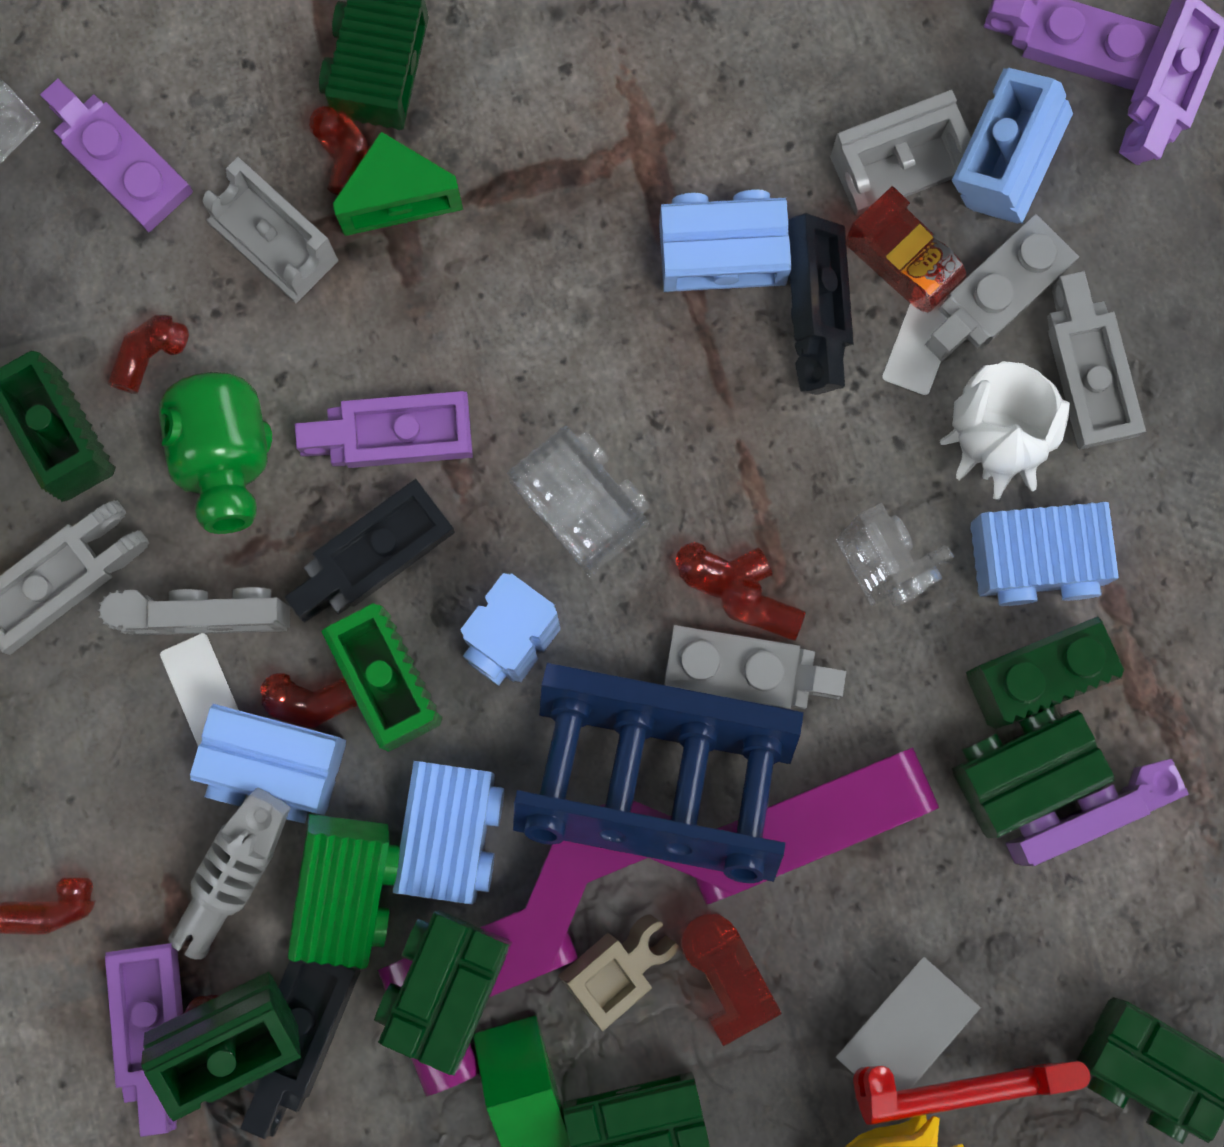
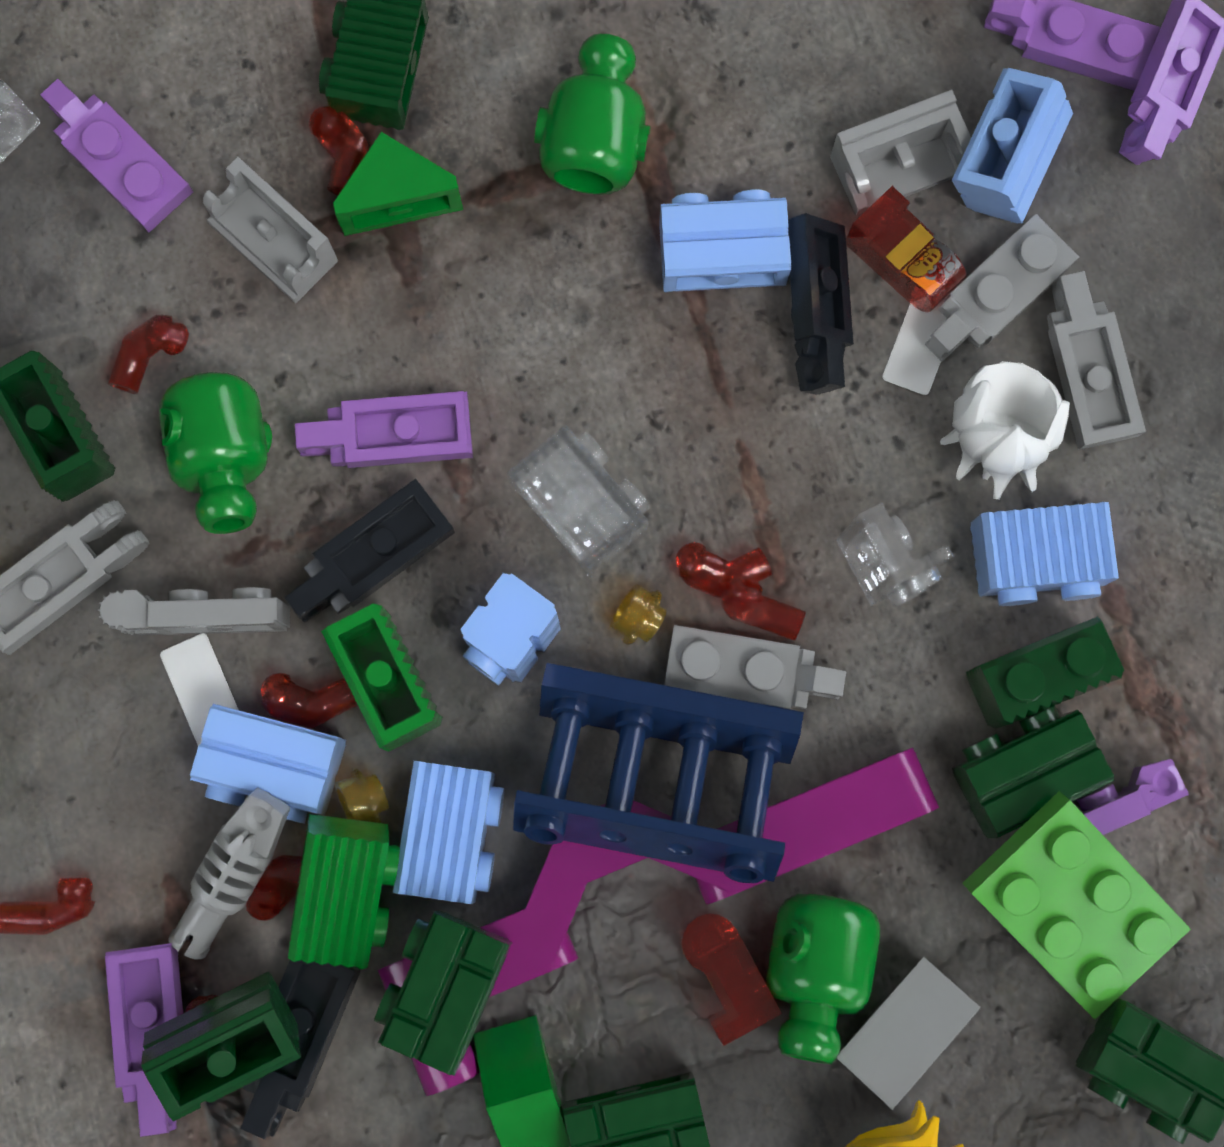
dark tan plate [558,914,679,1032] -> none
red hinge [853,1061,1090,1125] -> none
none -> clear red arm [245,855,302,921]
none -> clear yellow plate [335,768,389,823]
none -> green piece [534,34,650,195]
none -> clear yellow plate [610,584,667,645]
none -> green piece [766,894,880,1065]
none -> bright green plate [962,791,1191,1019]

